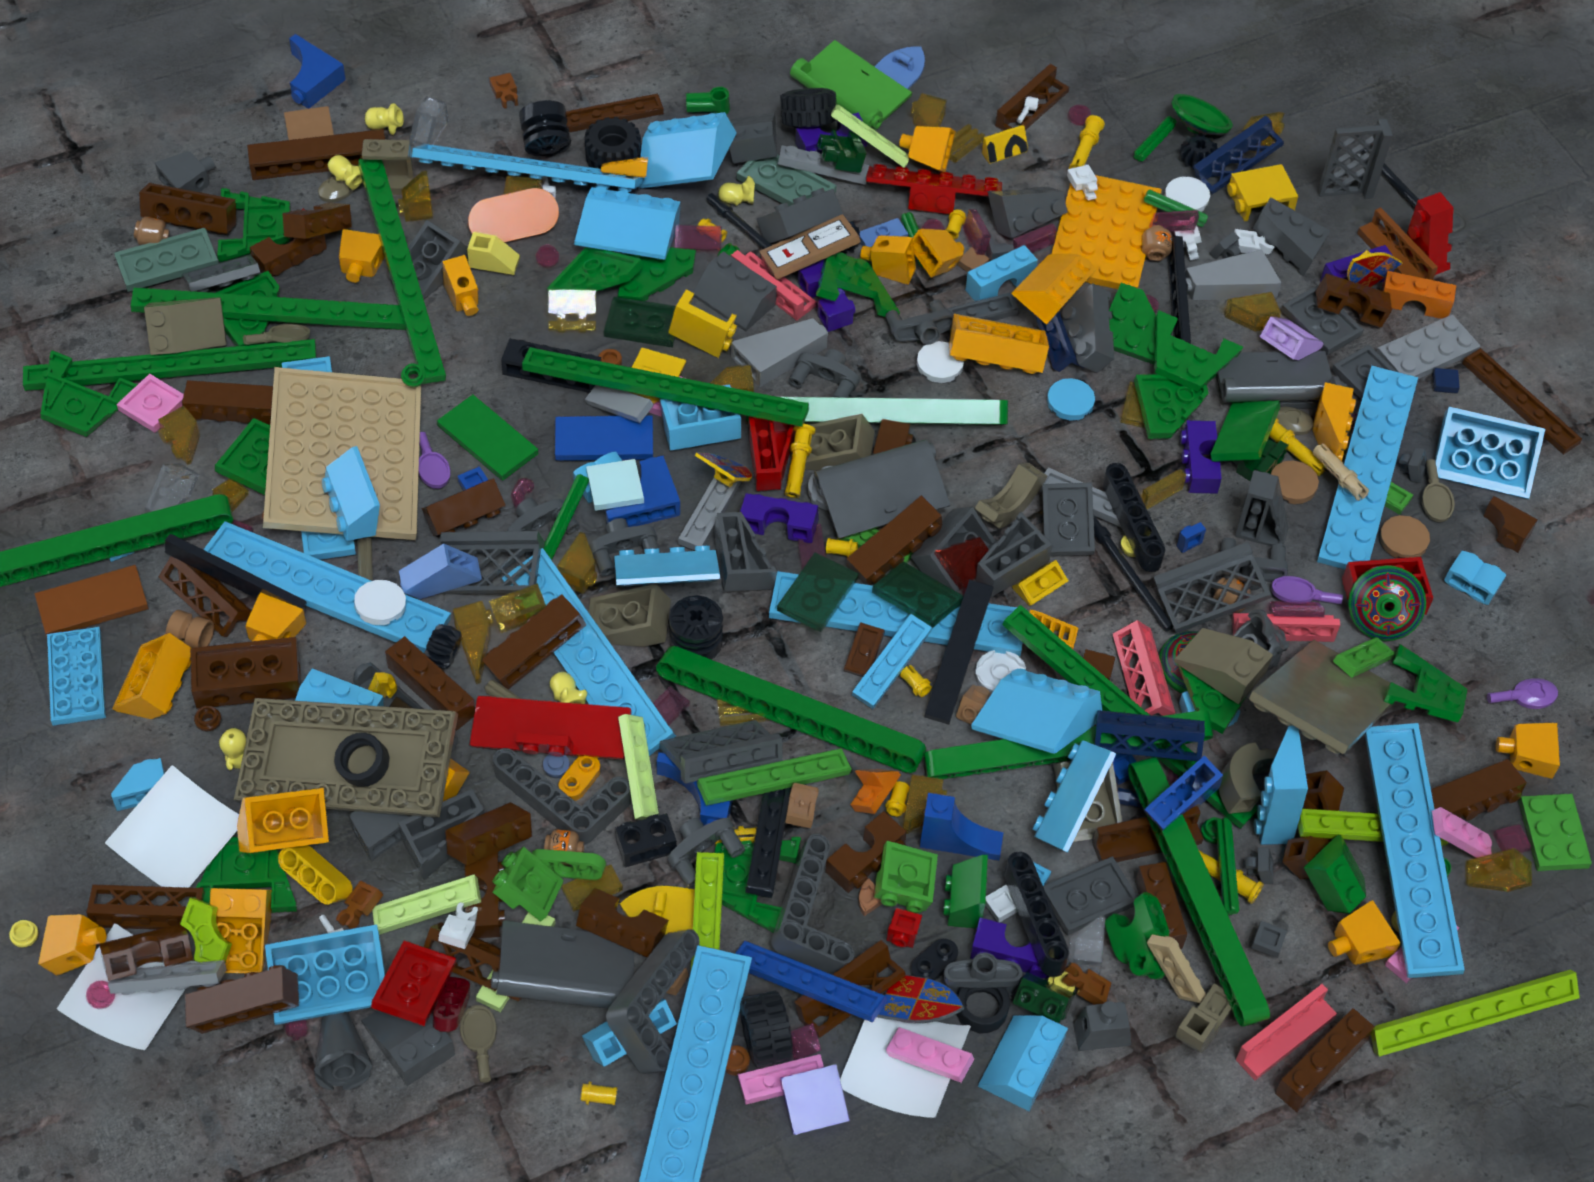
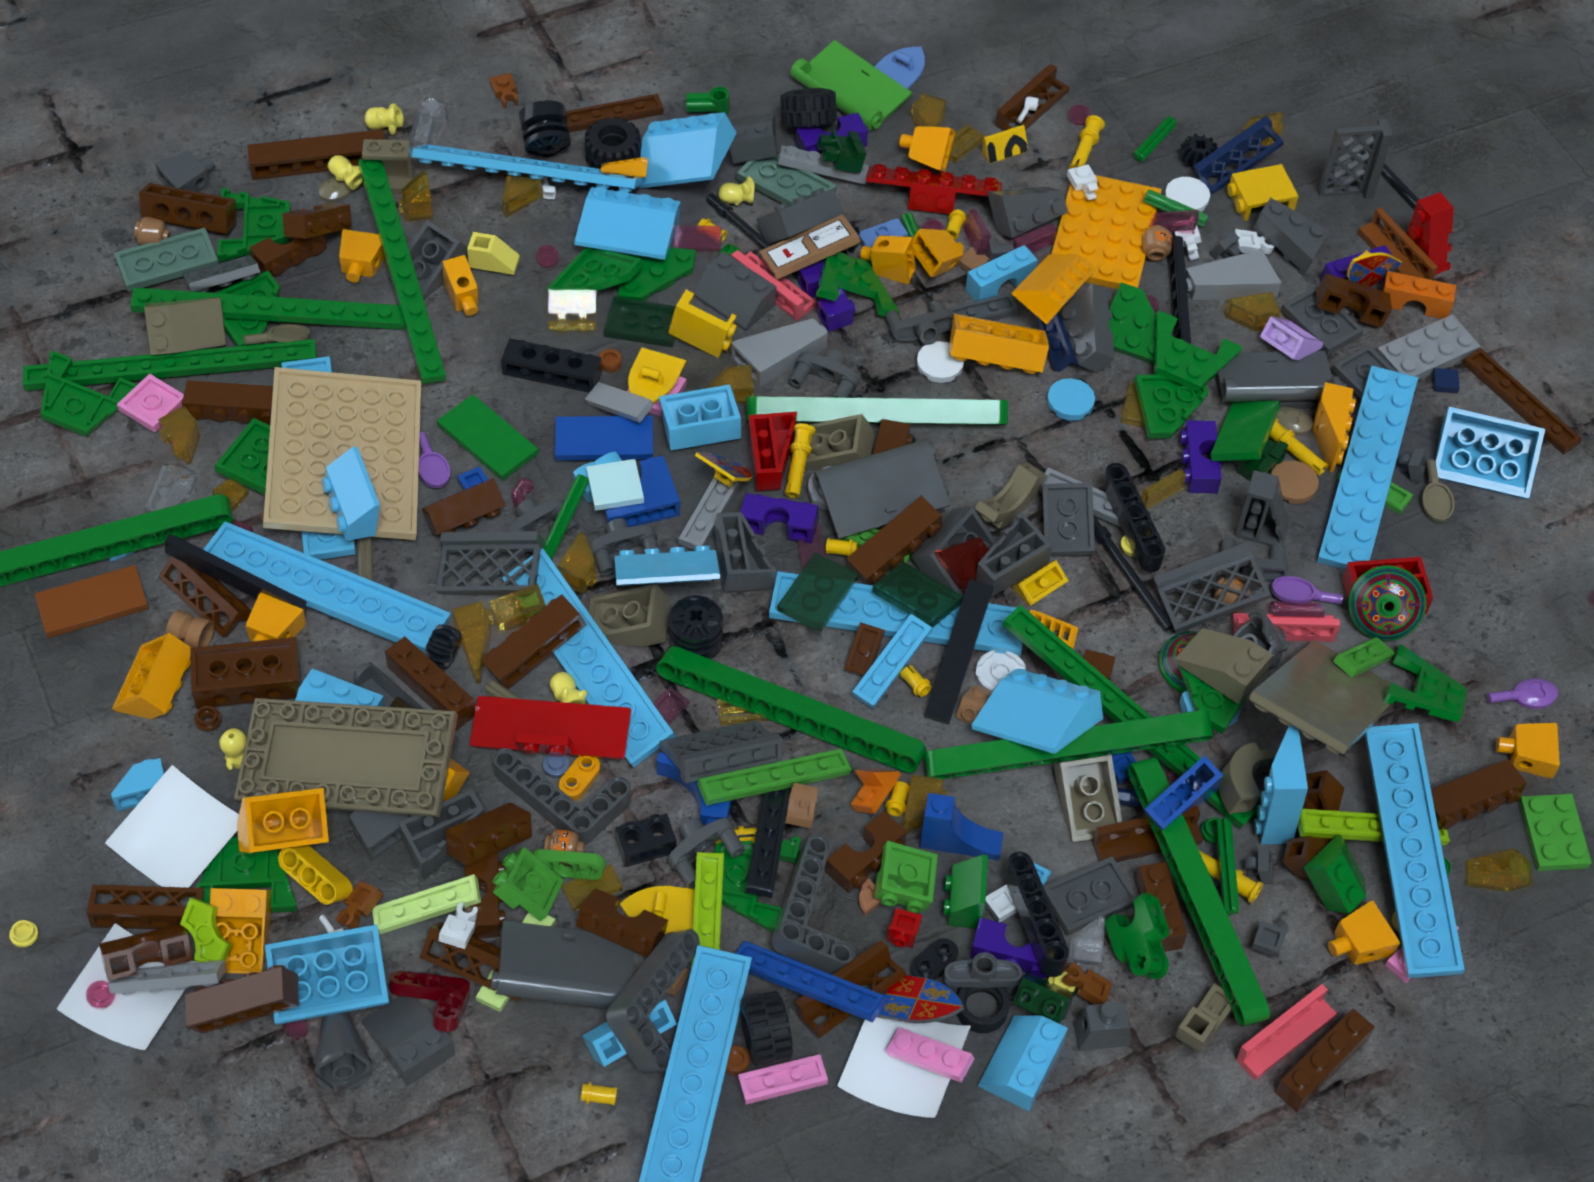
light orange torso [38,914,107,975] -> none
medium azure tile [47,627,106,726] -> none
medium nougat tile [284,106,334,140] -> none
blue arch [289,34,346,109] -> none
black tyre [334,733,390,787] -> none
white tile [354,580,406,625] -> none
yellow tile [368,672,397,699] -> none
red plate [371,940,456,1026] -> none
medium blue slope [399,544,482,599] -> none
green plate [401,364,426,387] -> none
dark tan piece [460,1005,497,1083] -> none
tile [468,188,559,243] -> none
green plate [522,347,809,427] -> none
yellowish green tile [618,714,659,820] -> none
tile [780,1064,850,1135] -> none
clear pink tile [791,1023,822,1060] -> none
yellowish green tile [831,104,909,167] -> none
medium azure slope [1032,740,1116,852] -> none
dark blue fence [1095,710,1205,761] -> none
coral fence [1113,620,1176,716] -> none
tan plate [1147,934,1206,1003] -> none
green dish [1171,94,1233,135] -> none
blue plate [1177,522,1206,553] -> none
tan pin [1313,444,1369,501] -> none
lime plate [1371,969,1580,1057] -> none
medium nougat tile [1380,515,1430,558] -> none
bright pink plate [1432,807,1492,862] -> none
medium azure brick [1444,551,1506,605] -> none
reddish brown arch [1483,496,1538,553] -> none
clear pink tile [1494,824,1532,857] -> none

